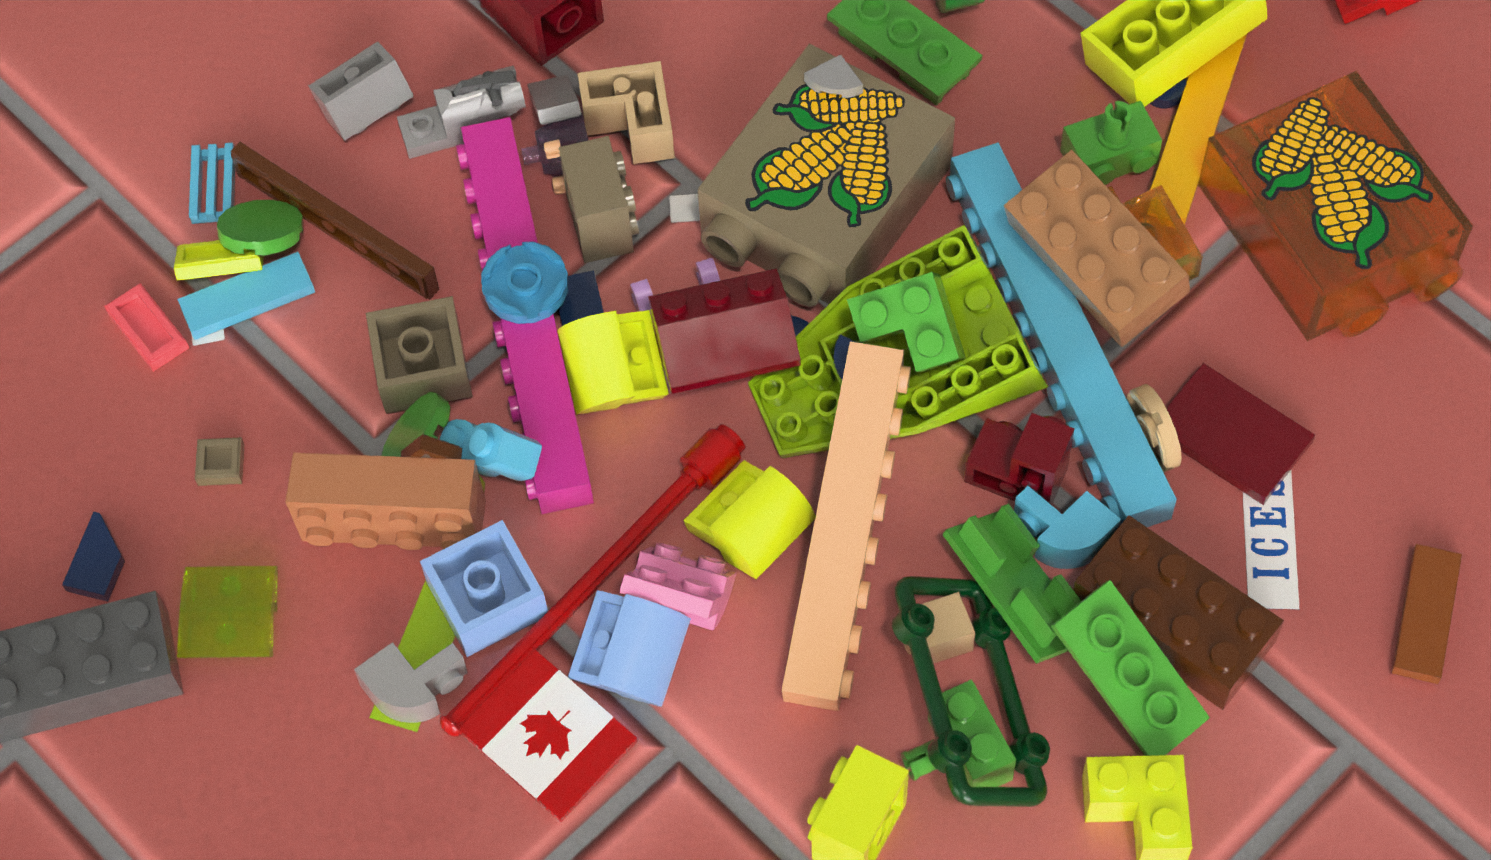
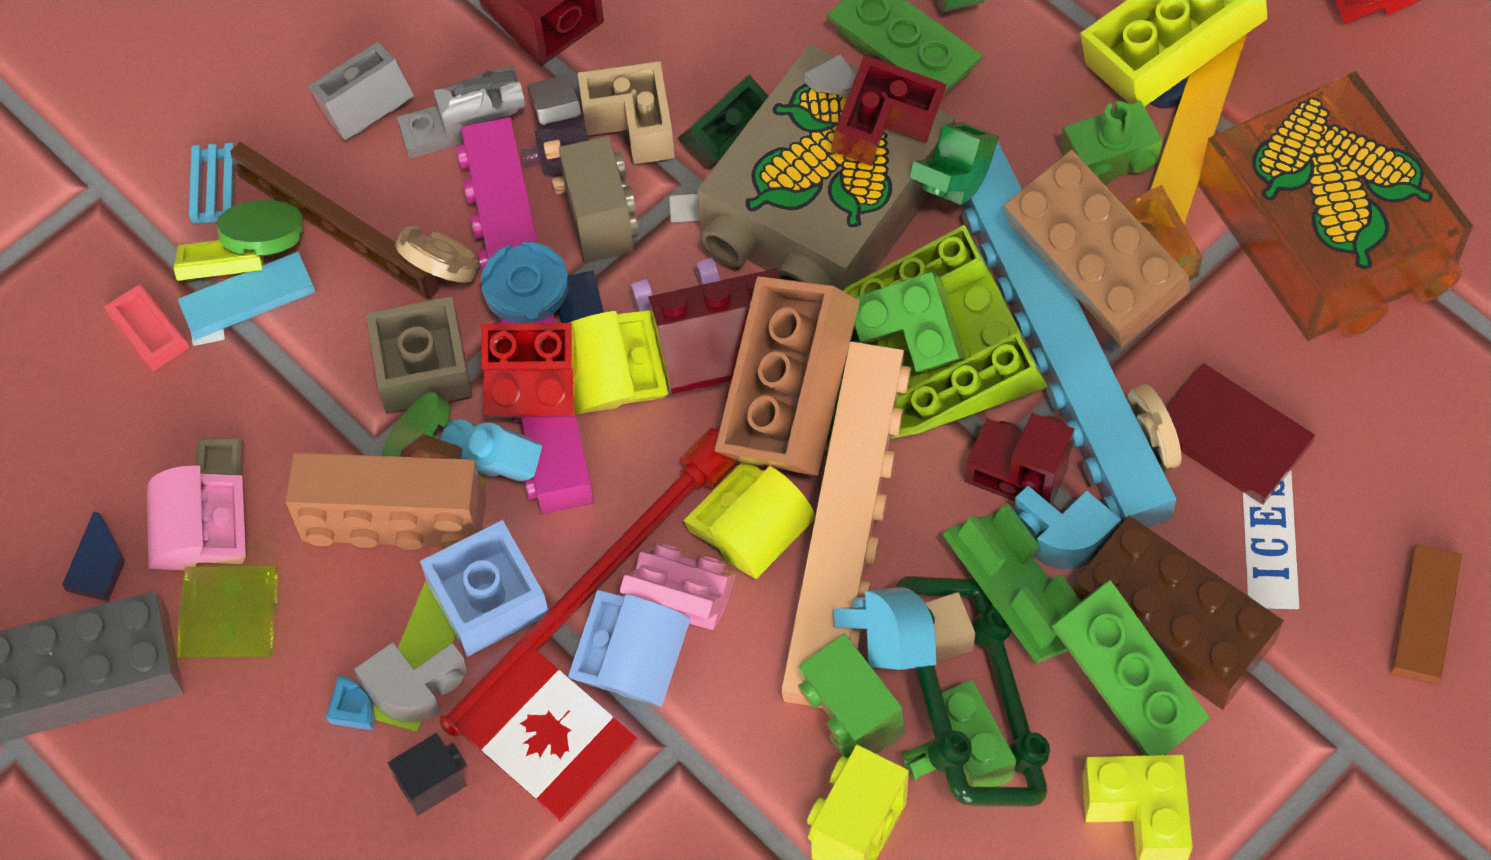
none -> bright pink brick [147,465,246,570]
none -> dark azure tile [325,675,375,731]
none -> black brick [387,733,467,816]
none -> tan tile [395,226,480,283]
none -> red brick [481,323,577,418]
none -> dark green brick [677,74,769,169]
none -> nougat brick [715,276,860,476]
none -> bright green brick [798,633,905,758]
none -> dark red brick [831,55,947,166]
none -> medium azure brick [834,587,936,670]
none -> green brick [909,122,999,205]

